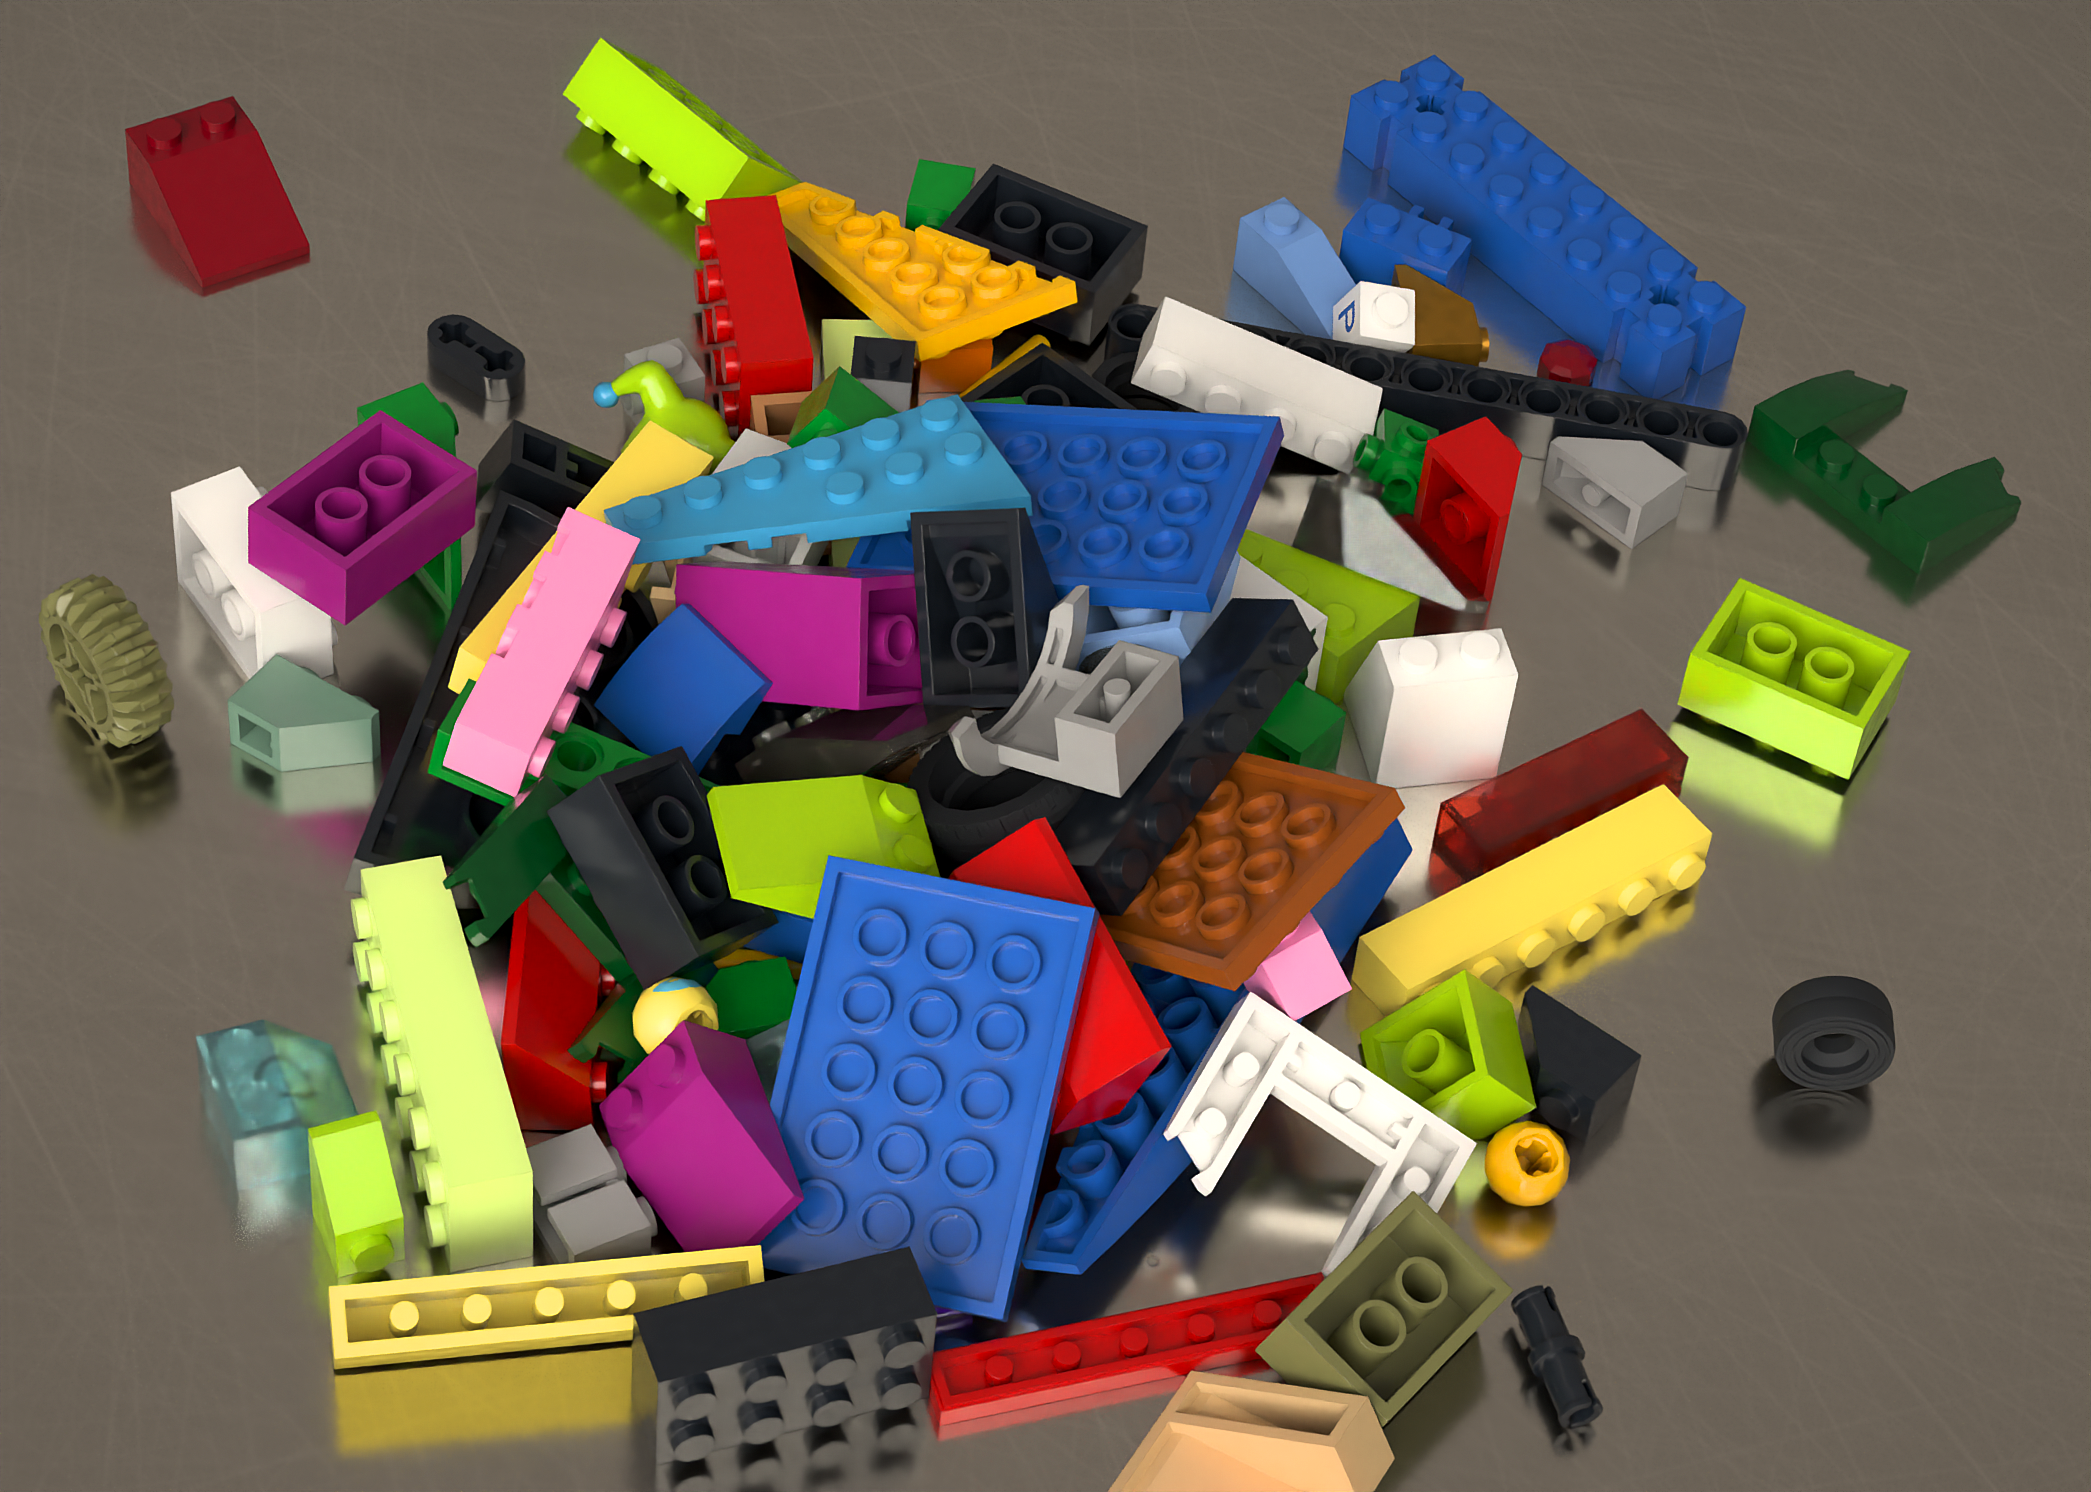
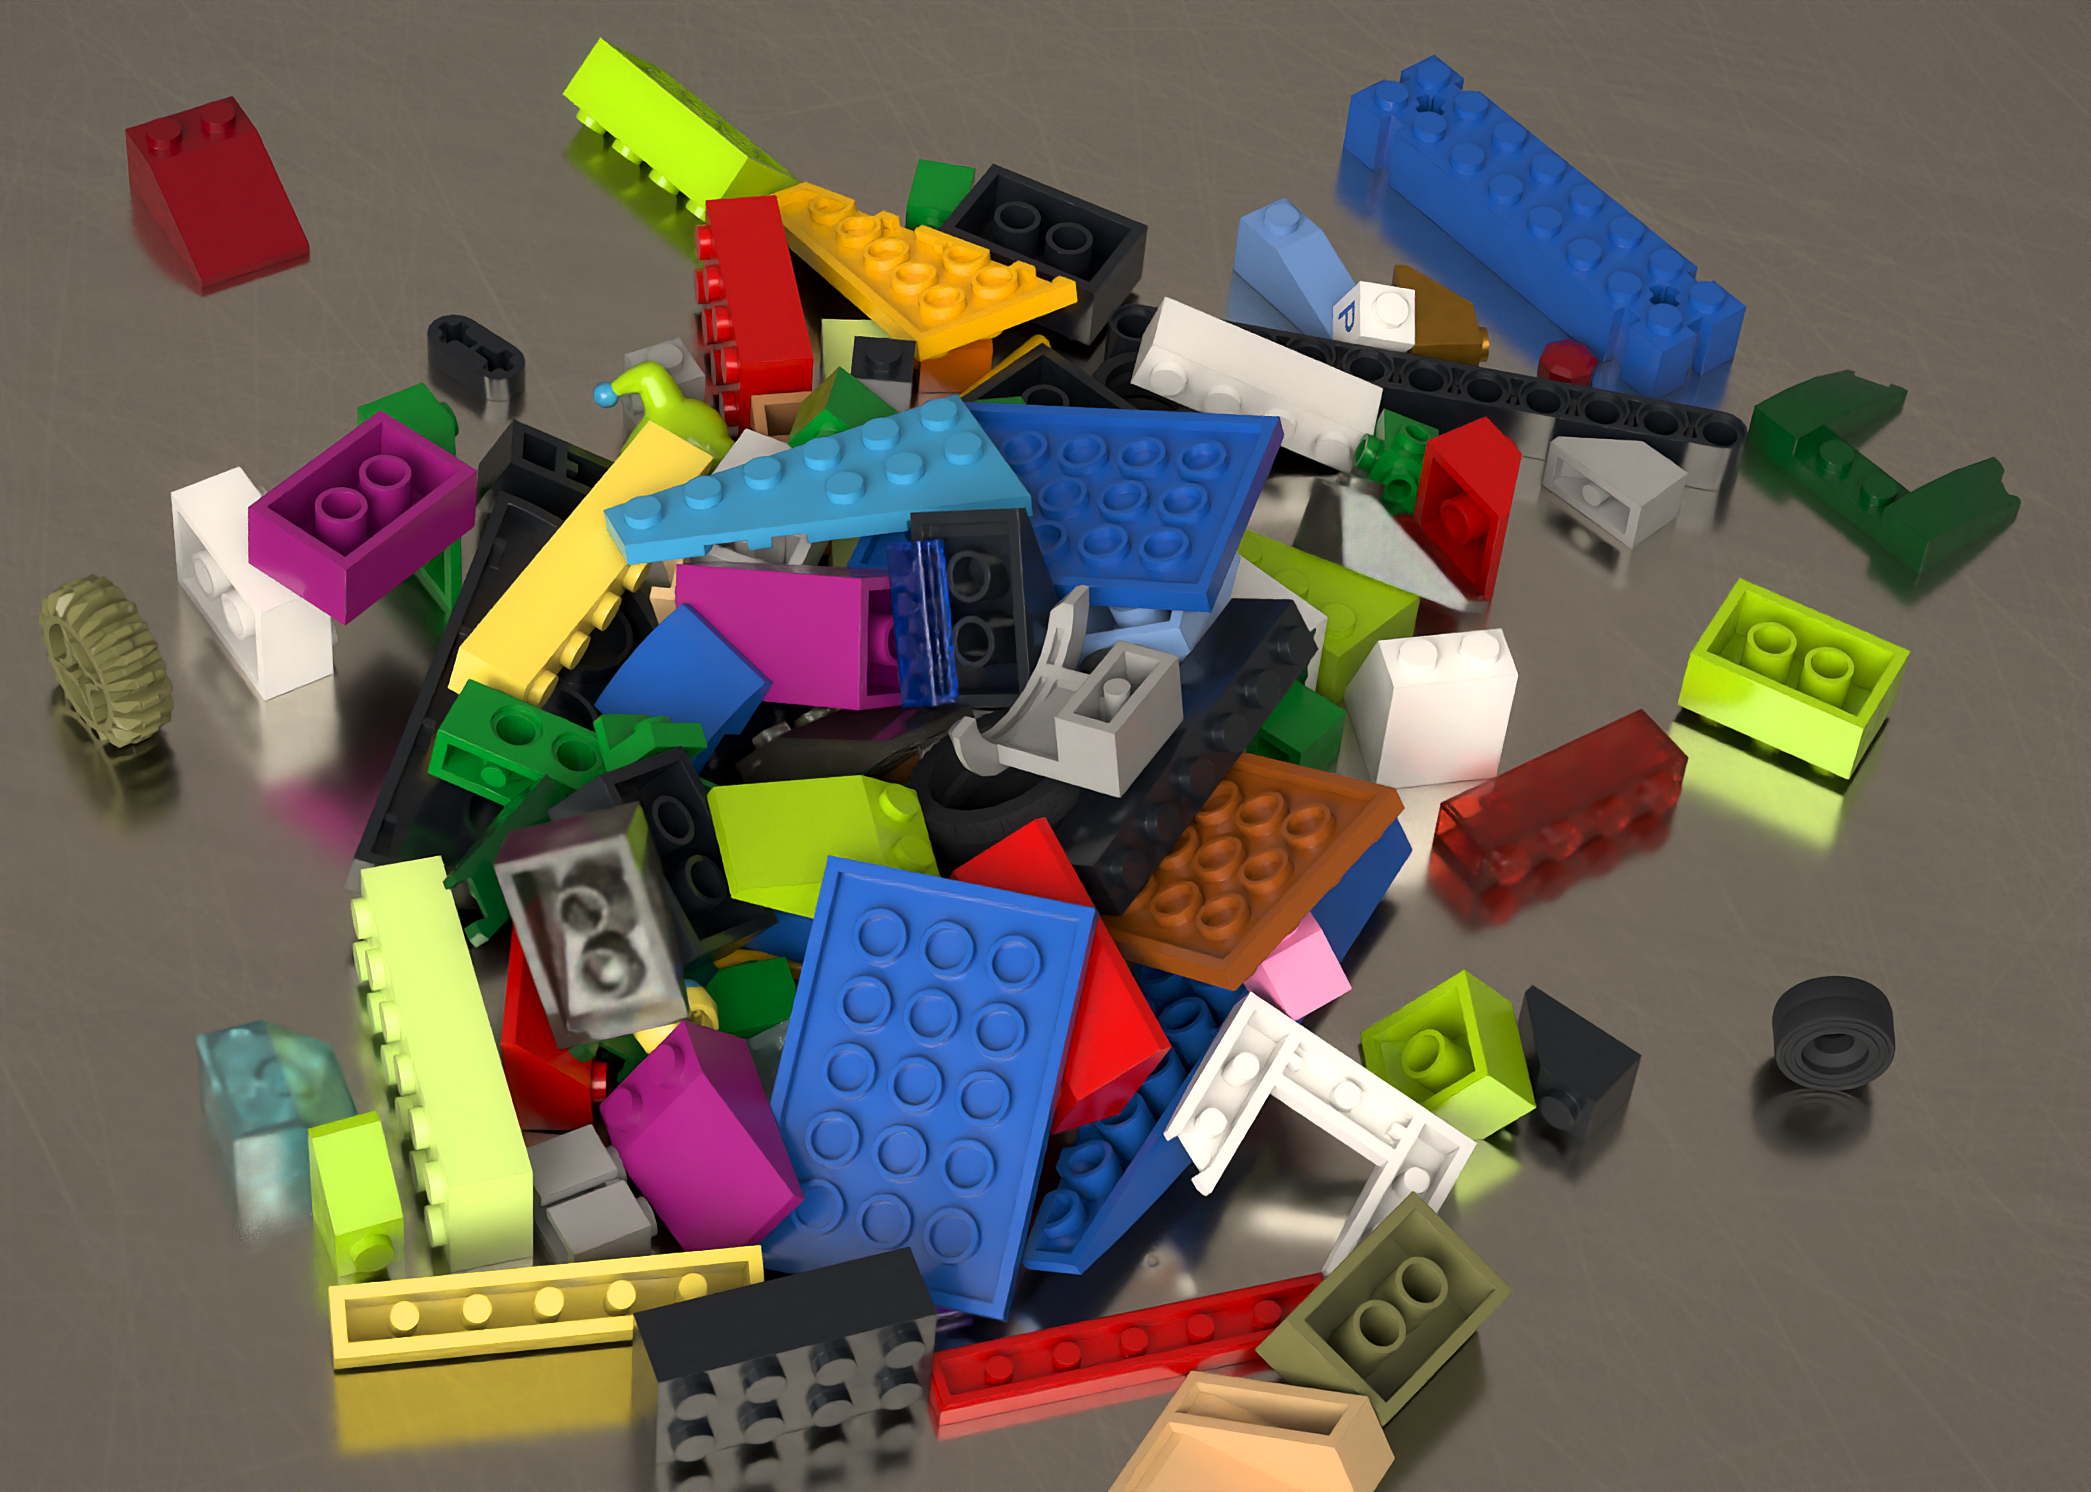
sand green slope [227,654,381,772] -> none
bright pink wedge [443,507,640,797] -> none
blue brick [1339,197,1472,295] -> none
light yellow brick [1351,784,1713,1017] -> none
yellow piece [1484,1121,1570,1207] -> none
black pin [1511,1285,1603,1428] -> none
none -> clear smoke slope [493,801,692,1050]
none -> green bracket [593,714,708,772]
none -> clear blue piece [886,539,959,708]

